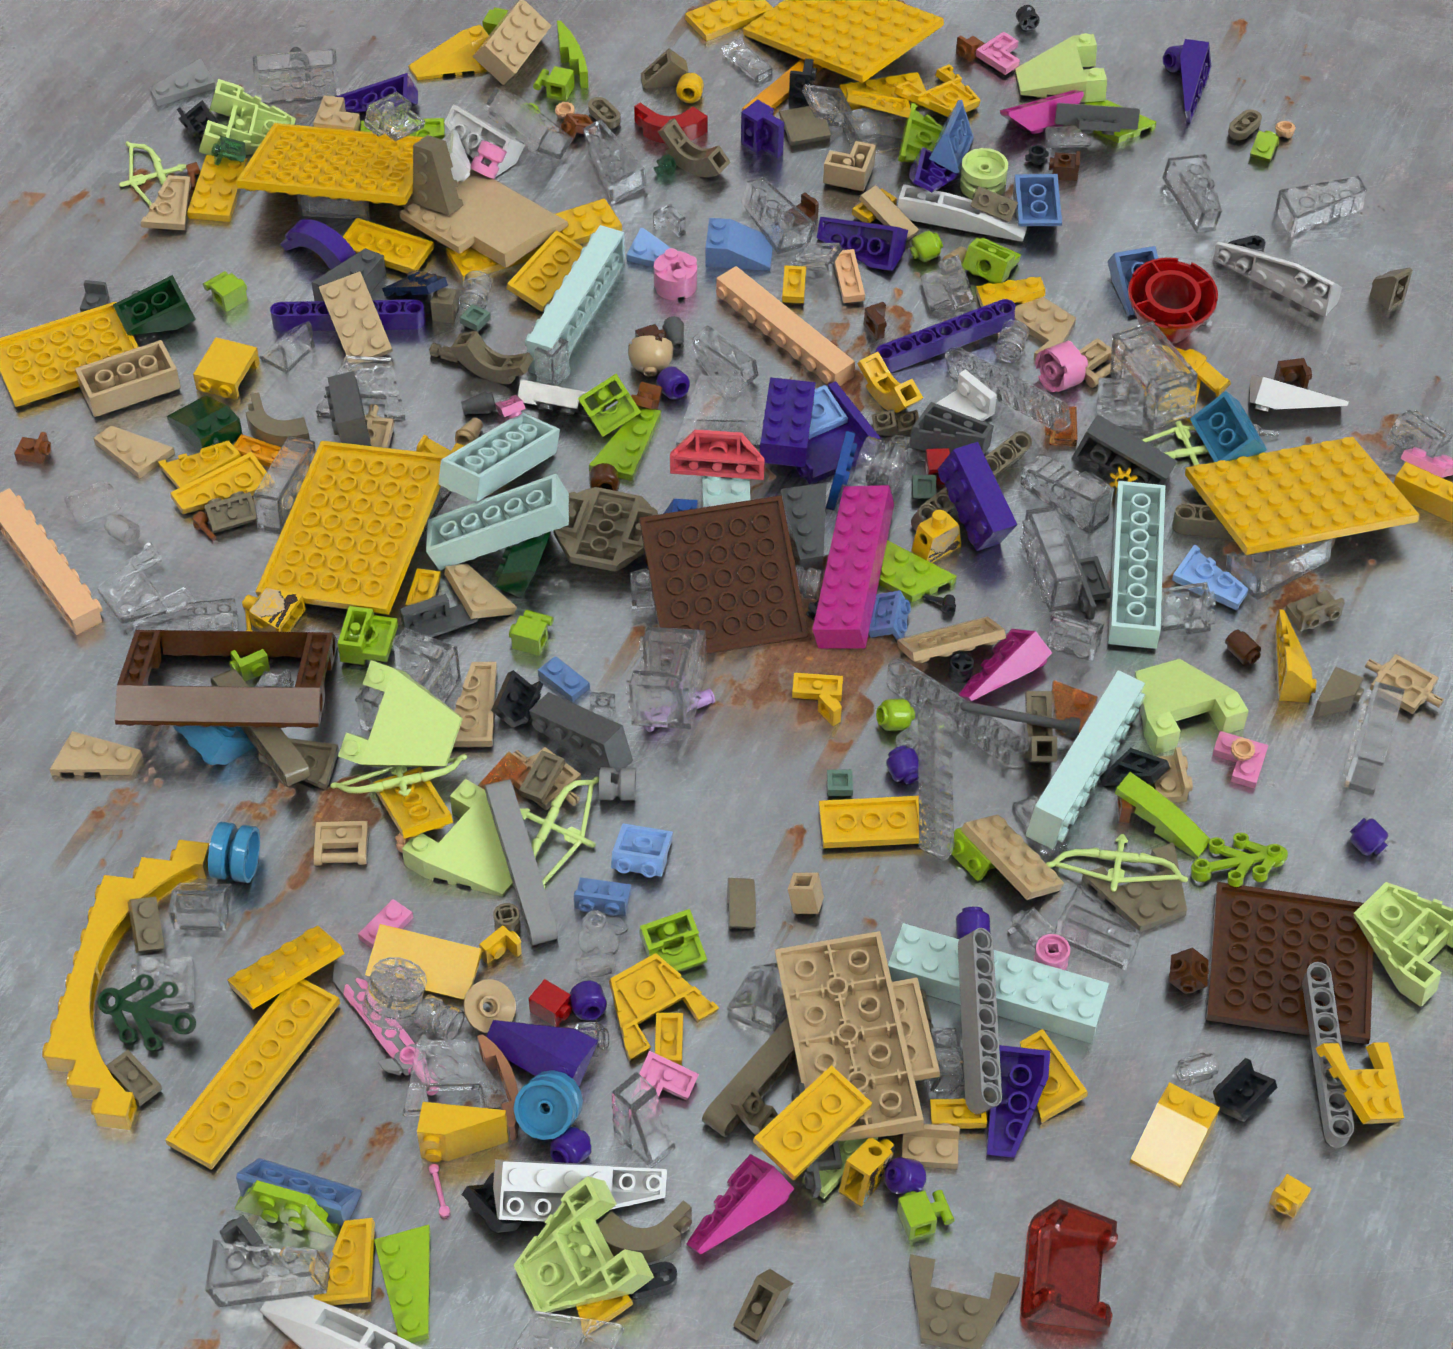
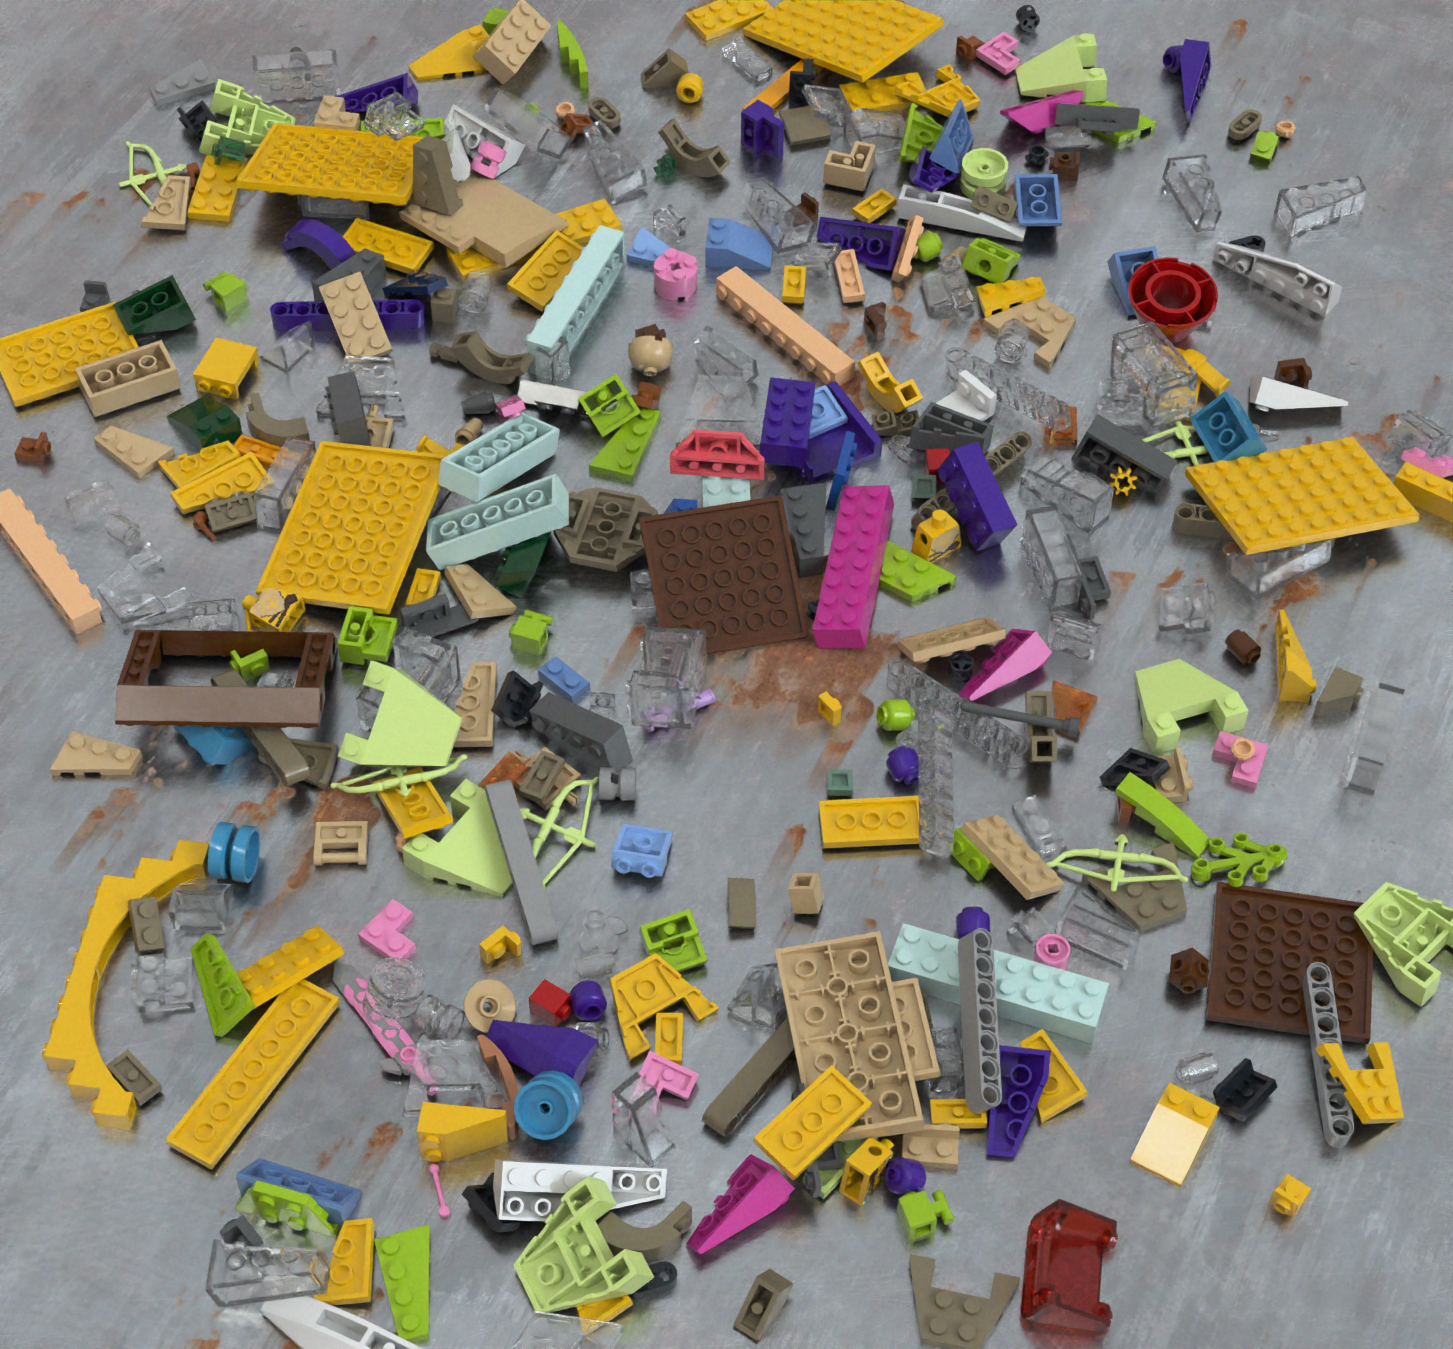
dark green plant [97,974,196,1051] -> none
yellow tile [365,924,483,1001] -> none
sand green plate [459,304,491,332] -> none
dark tan wheel [493,903,521,935] -> none
lime brick [533,66,575,102] -> none
dark purple head [550,1127,592,1164] -> none
medium blue bracket [574,877,631,916] -> none
reddish brown head [589,463,620,491] -> none
red arch [634,102,708,144] -> none
dark purple head [657,366,690,400] -> none
dark grey cone [662,316,684,351] -> none
dark tan slope [730,1084,778,1135] -> none
yellow plate [792,673,843,701] -> none
clear wheel [795,565,823,600] -> none
yellow wing [846,88,911,118] -> none
clear wheel [854,436,908,493] -> none
tan tile [859,185,919,242] -> none
medium blue bracket [868,590,911,640] -> none
dark purple beam [876,299,1016,373] -> none
black hand [924,594,956,614] -> none
light aqua brick [1025,670,1145,850] -> none
bright pink brick [1035,340,1088,393] -> none
tan plate [1079,338,1126,388] -> none
light aqua brick [1108,481,1165,649] -> none
light blue wing [1172,544,1248,610] -> none
dark tan bracket [1285,590,1345,631] -> none
dark purple head [1349,818,1388,856] -> none
tan plate [1365,654,1444,714] -> none
dark tan slope [1370,267,1413,310] -> none
none -> lime wing [190,933,256,1037]
none -> light nougat plate [891,215,924,283]

